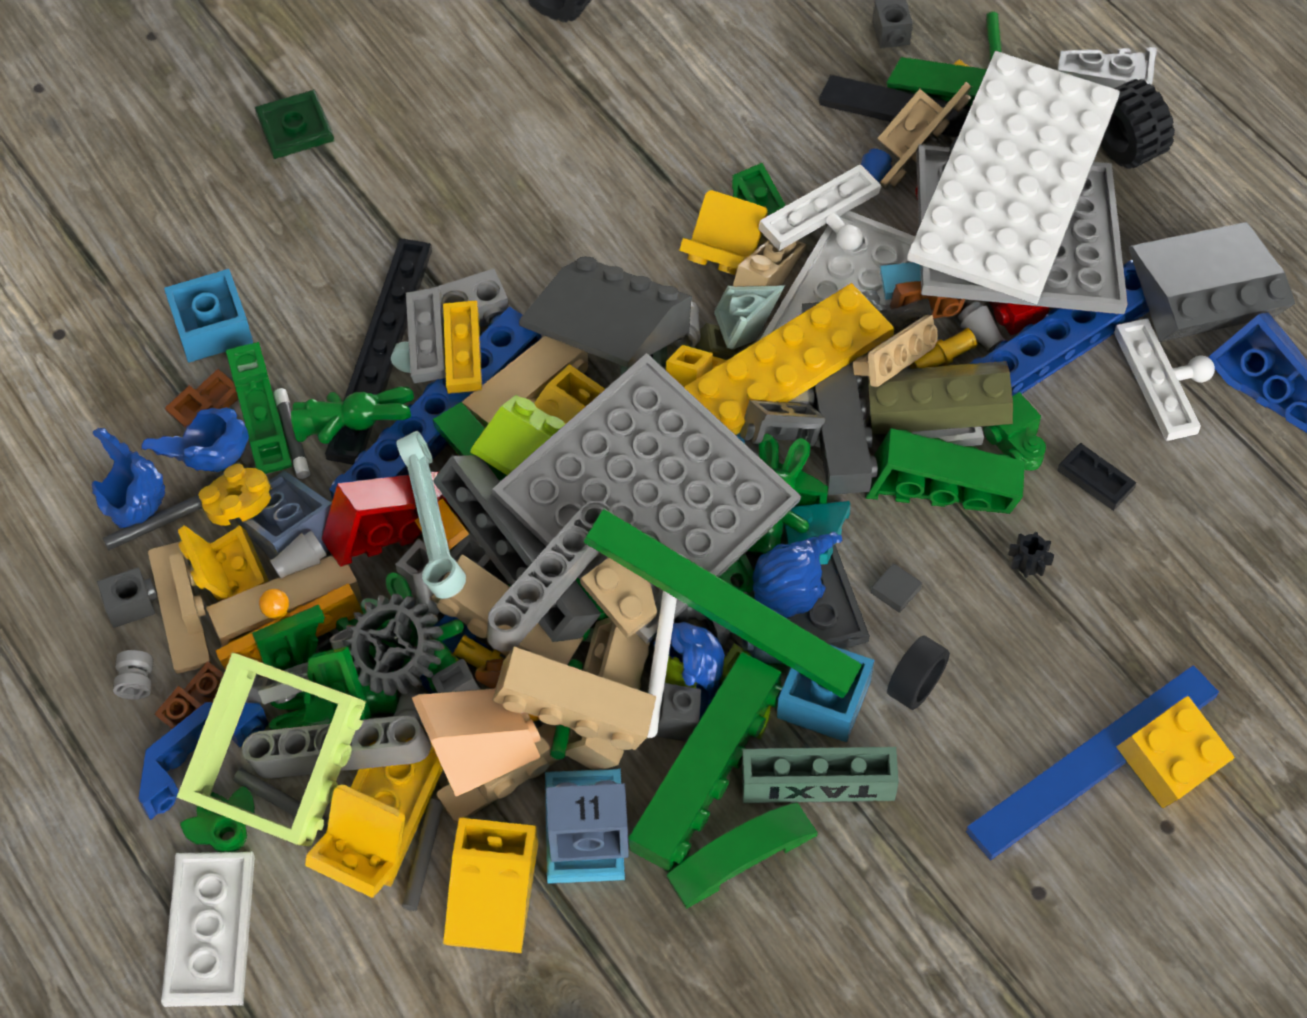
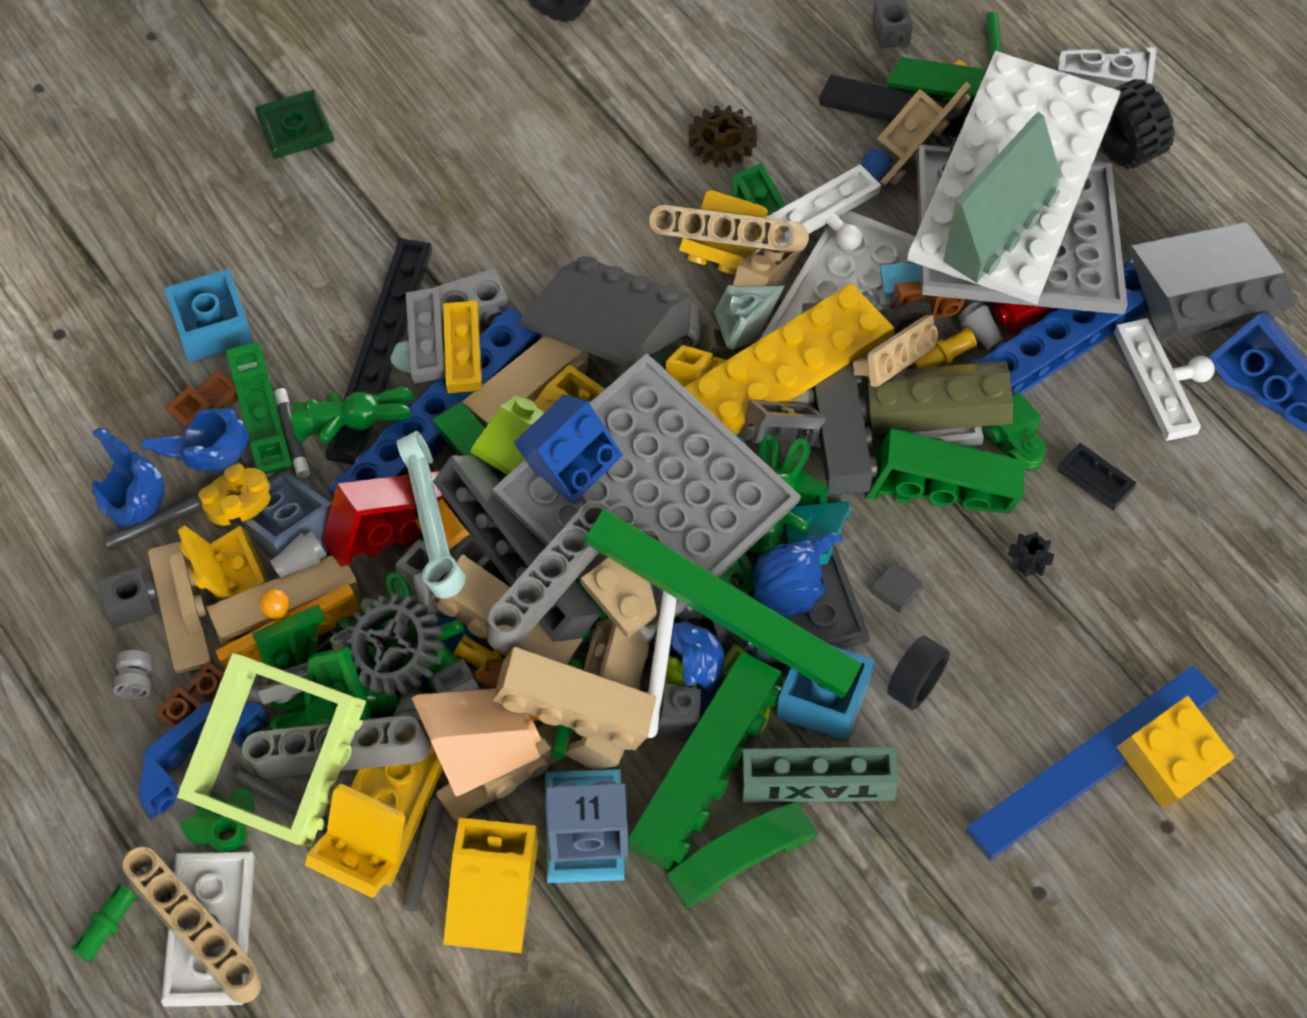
none -> green pin [70,883,138,963]
none -> tan beam [123,847,262,1004]
none -> blue slope [514,394,623,504]
none -> tan beam [649,205,809,253]
none -> dark brown gear [689,105,757,168]
none -> sand green slope [943,111,1061,283]

